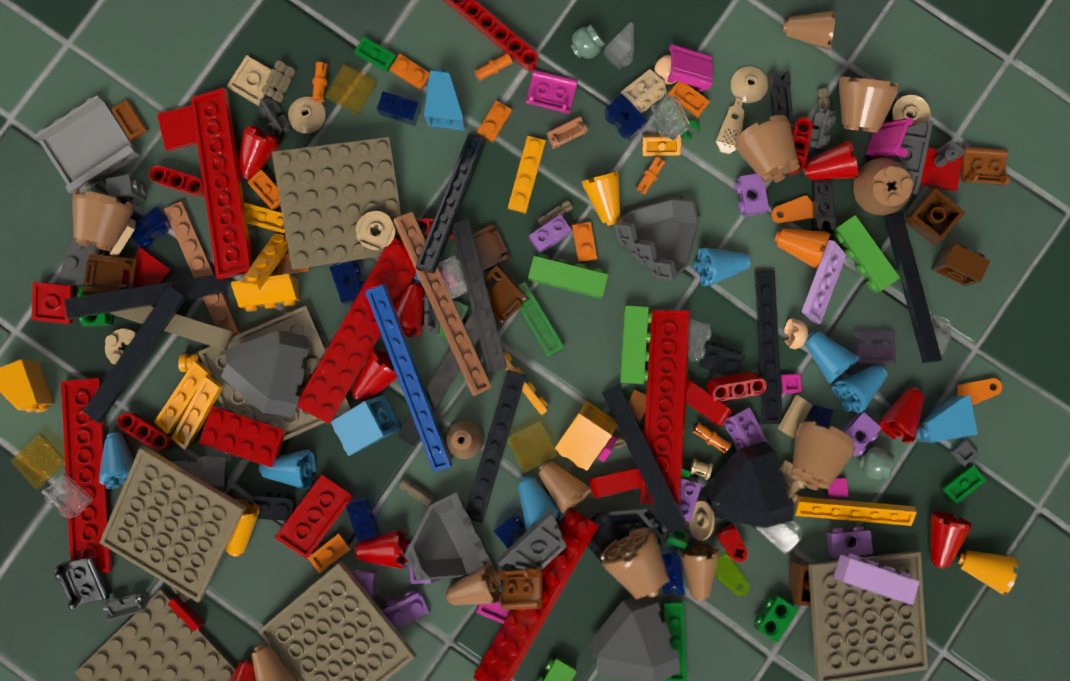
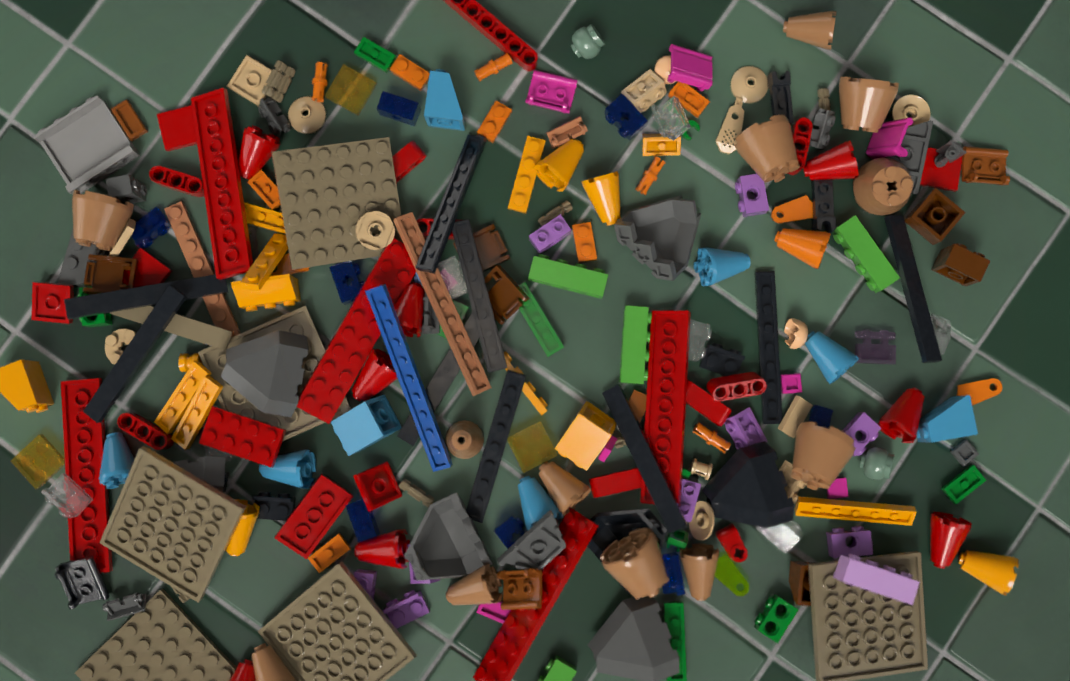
red tile [168,596,205,632] -> none
clear slope [603,22,634,70] -> none
lavender tile [802,240,846,325] -> none
dark azure cone [832,365,887,413] -> none
none -> red tile [353,461,403,512]
none -> red beam [392,141,427,183]
none -> light orange cone [534,139,584,192]

